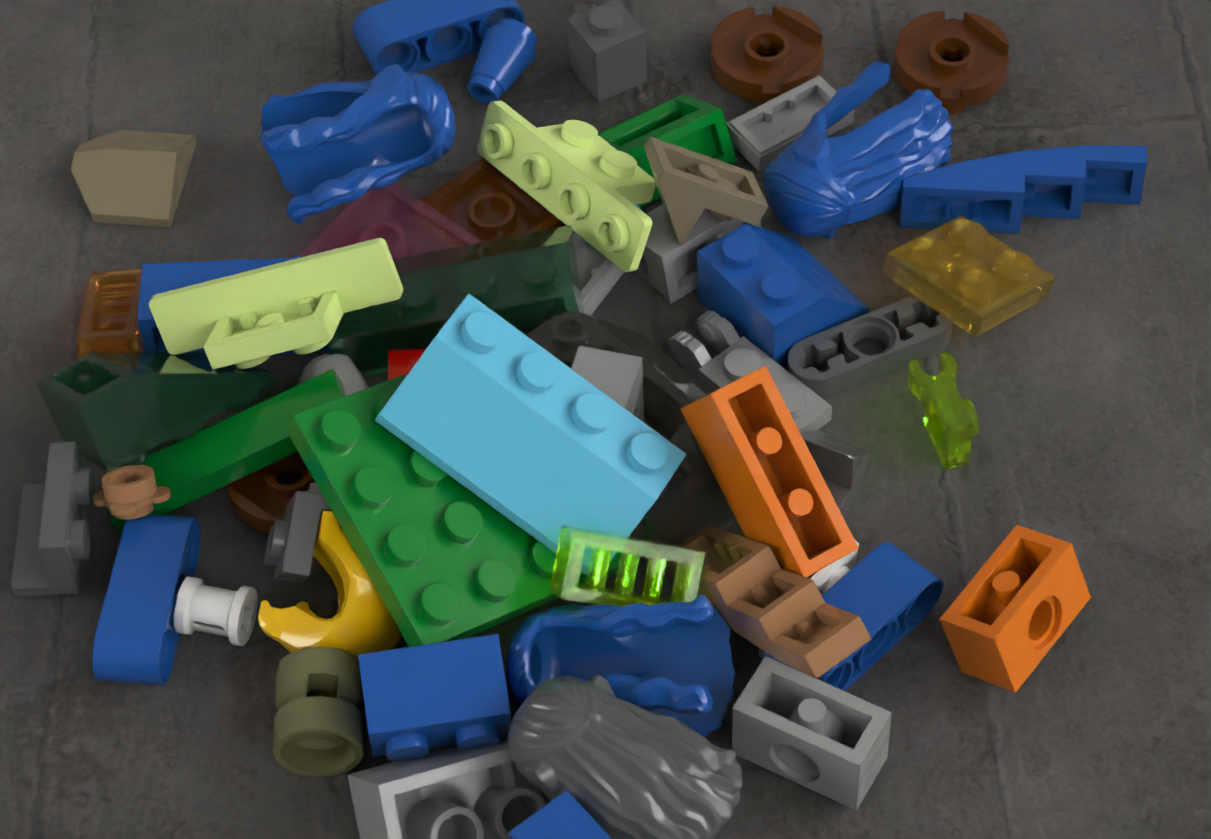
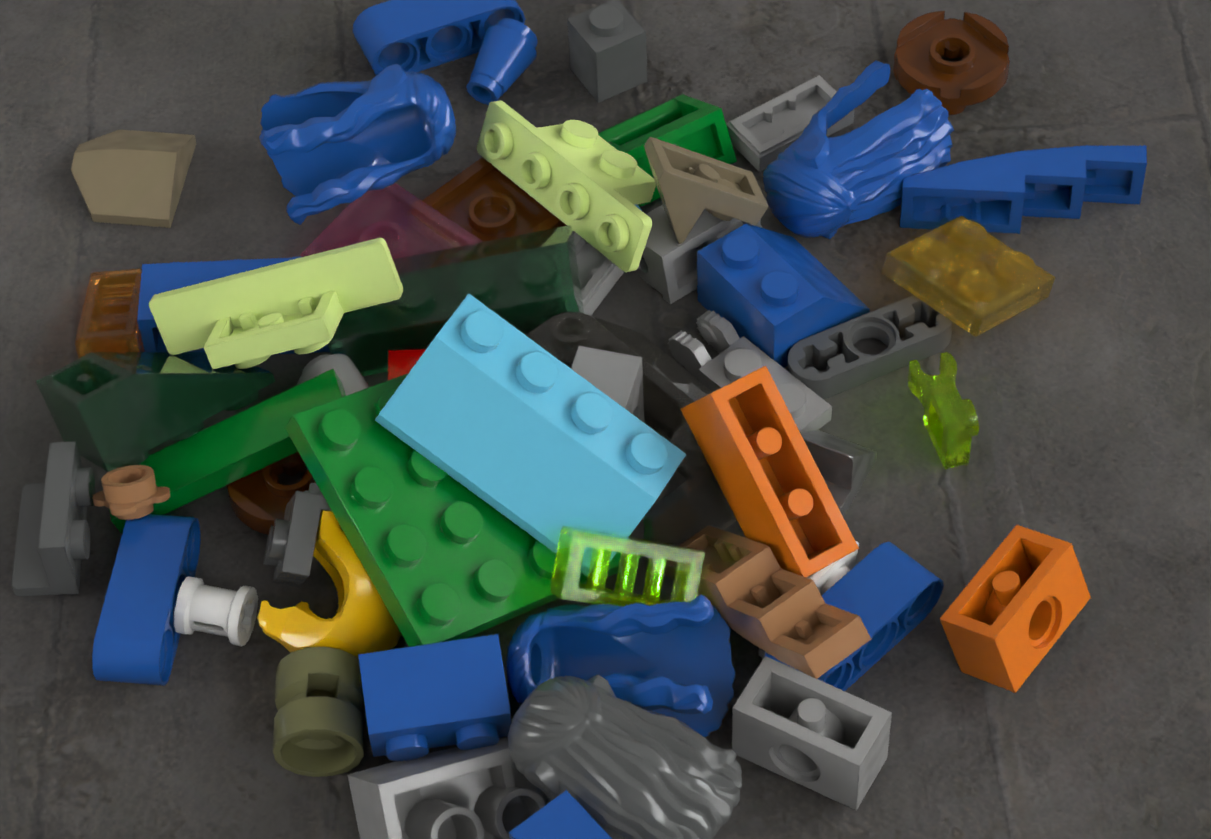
reddish brown plate [710,6,824,107] -> none

